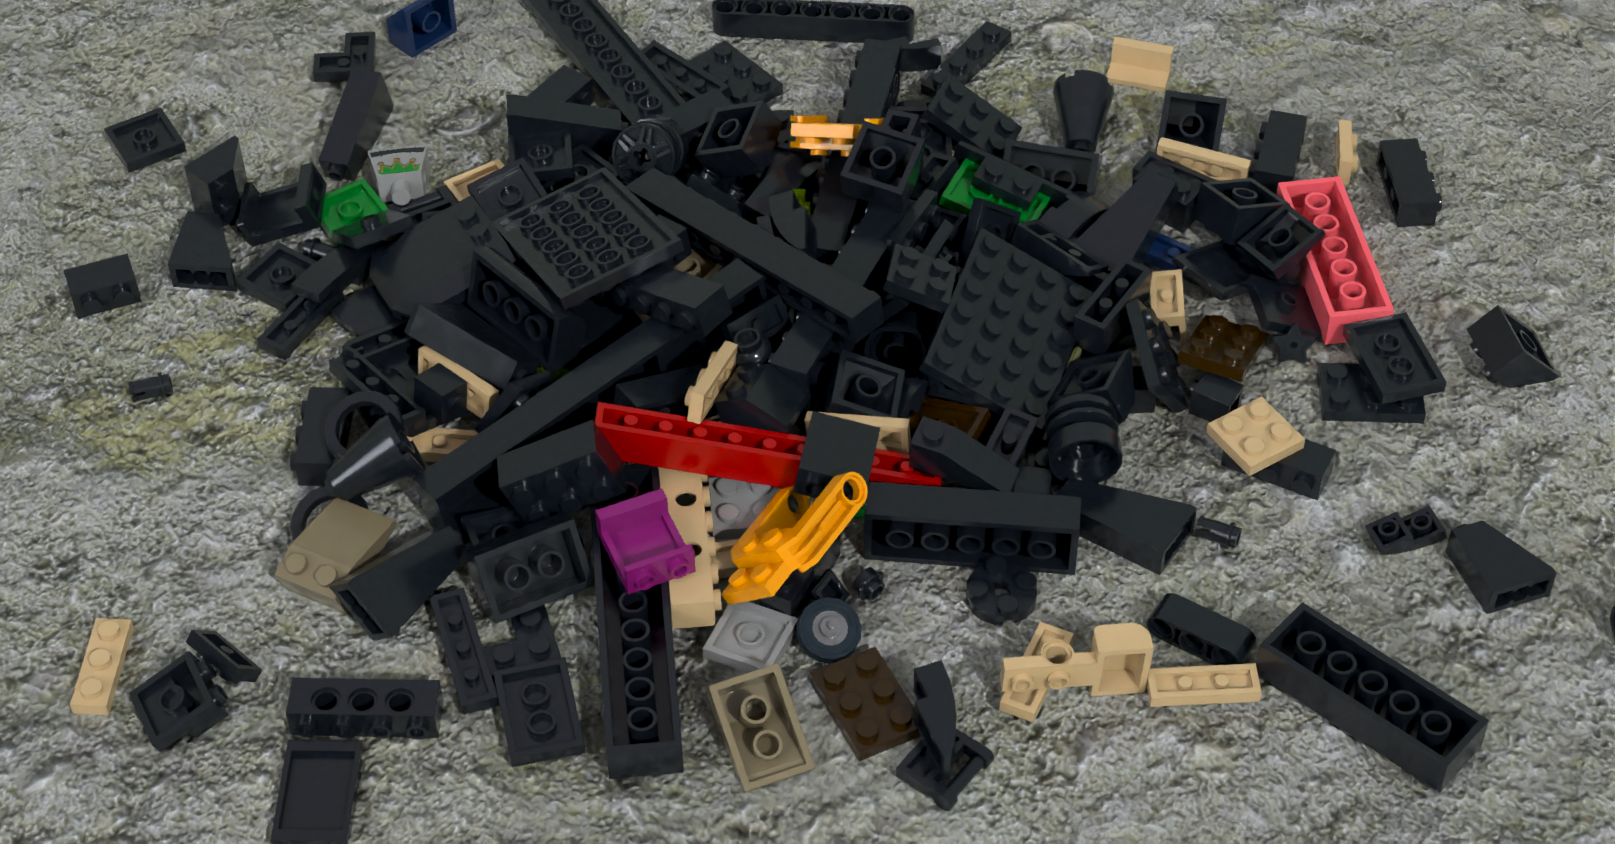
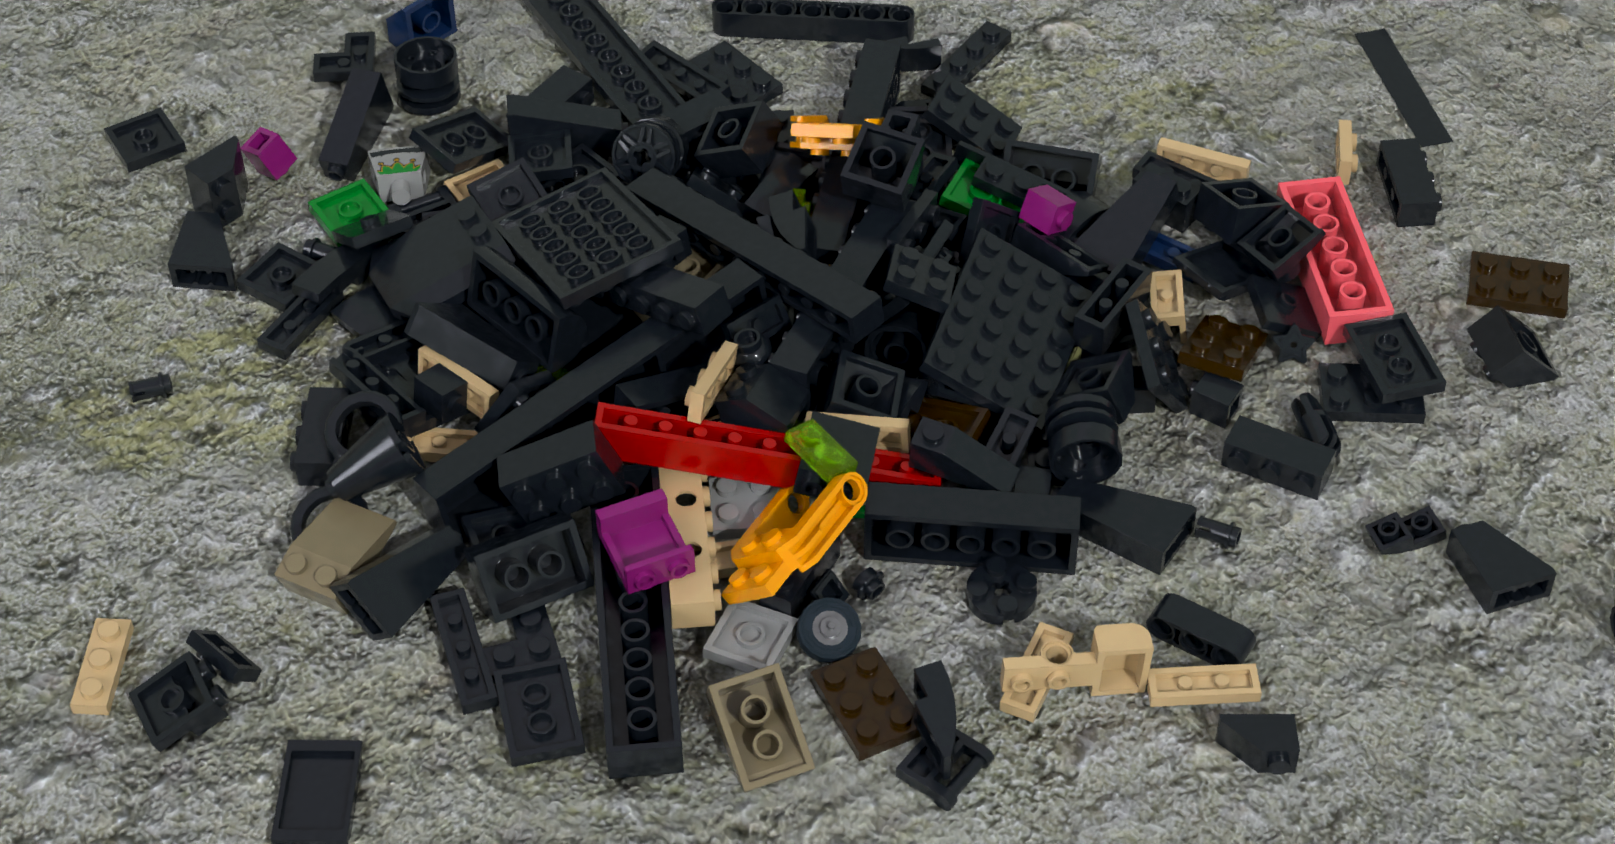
black brick [63,253,142,318] -> none
black panel [236,162,327,247] -> none
black brick [286,678,444,739] -> none
black cone [1053,70,1114,153] -> none
tan panel [1106,36,1174,92] -> none
black slope [1156,90,1227,152] -> none
tan plate [1206,396,1305,476] -> none
black brick [1248,110,1308,194] -> none
black brick [1256,602,1489,793] -> none
none -> magenta brick [241,127,297,181]
none -> black wheel [393,36,461,115]
none -> black plate [409,107,509,174]
none -> clear neon green plate [784,418,858,484]
none -> magenta brick [1019,184,1076,235]
none -> black slope [1216,714,1300,775]
none -> black arm [1291,392,1341,457]
none -> black sticker [1355,29,1453,147]
none -> dark brown plate [1466,251,1570,319]

